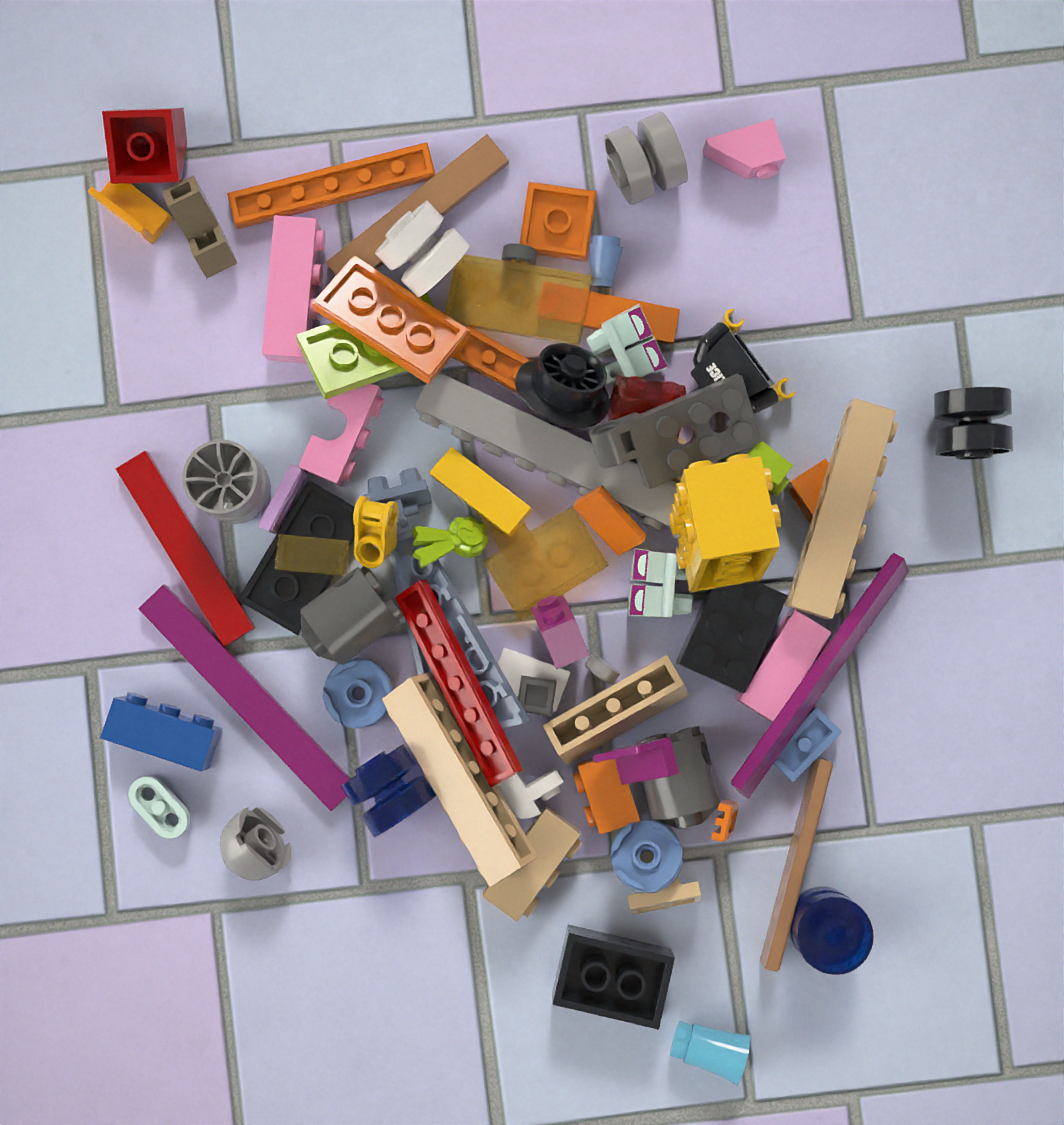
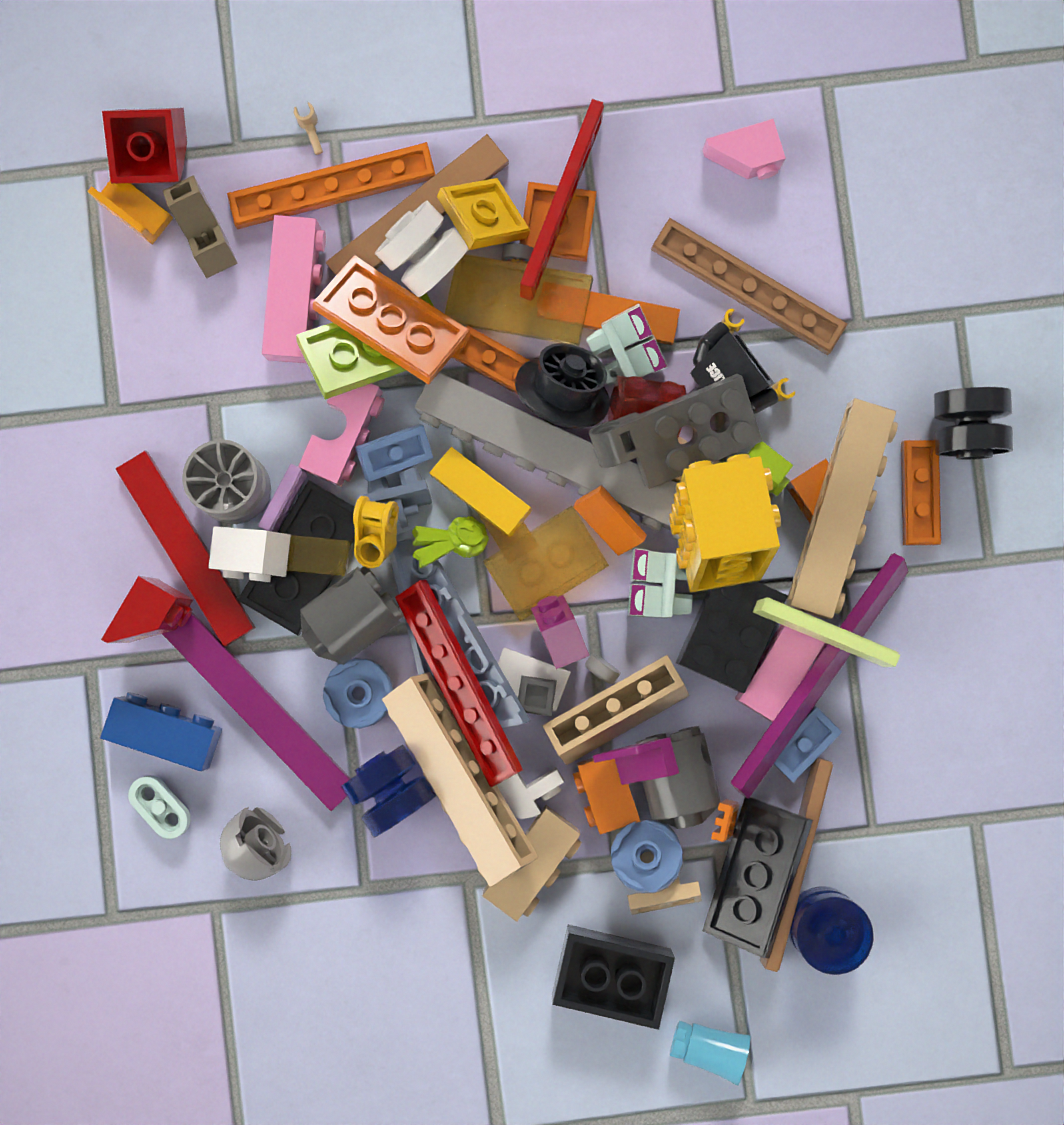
medium blue cone [589,235,623,288] -> none
light grey wheel [604,112,688,205] -> none
none -> red slope [101,576,194,643]
none -> white brick [209,526,291,582]
none -> tan hand [294,102,323,155]
none -> medium blue plate [355,424,433,482]
none -> yellow tile [437,178,531,250]
none -> red tile [520,99,604,301]
none -> medium nougat tile [651,217,848,355]
none -> black tile [702,797,813,959]
none -> yellowish green tile [753,597,900,667]
none -> orange tile [901,440,941,545]

